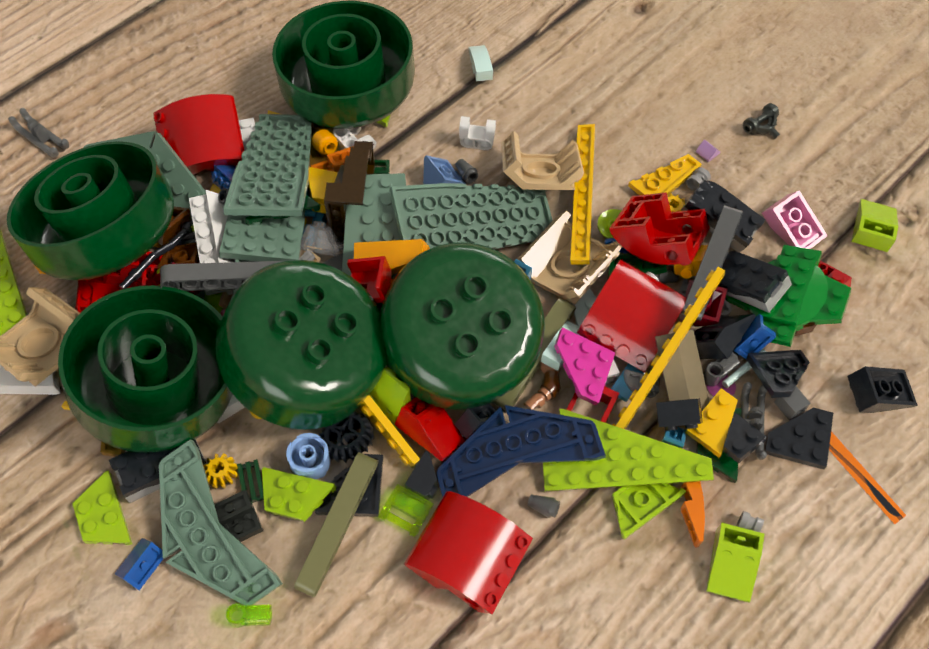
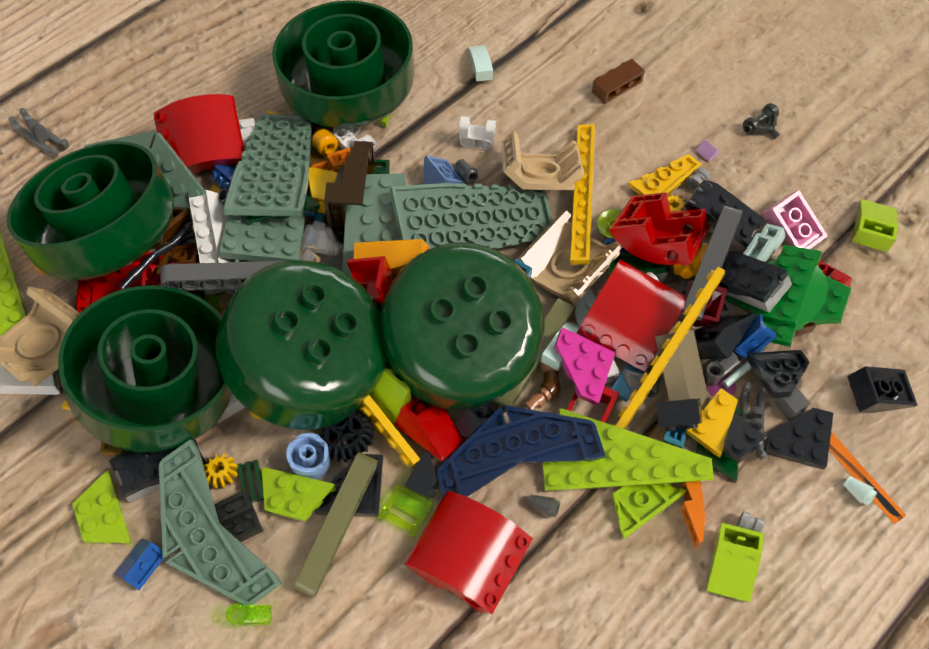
none -> reddish brown brick [592,59,645,104]
none -> light aqua slope [743,223,786,262]
none -> light aqua cone [843,476,877,505]

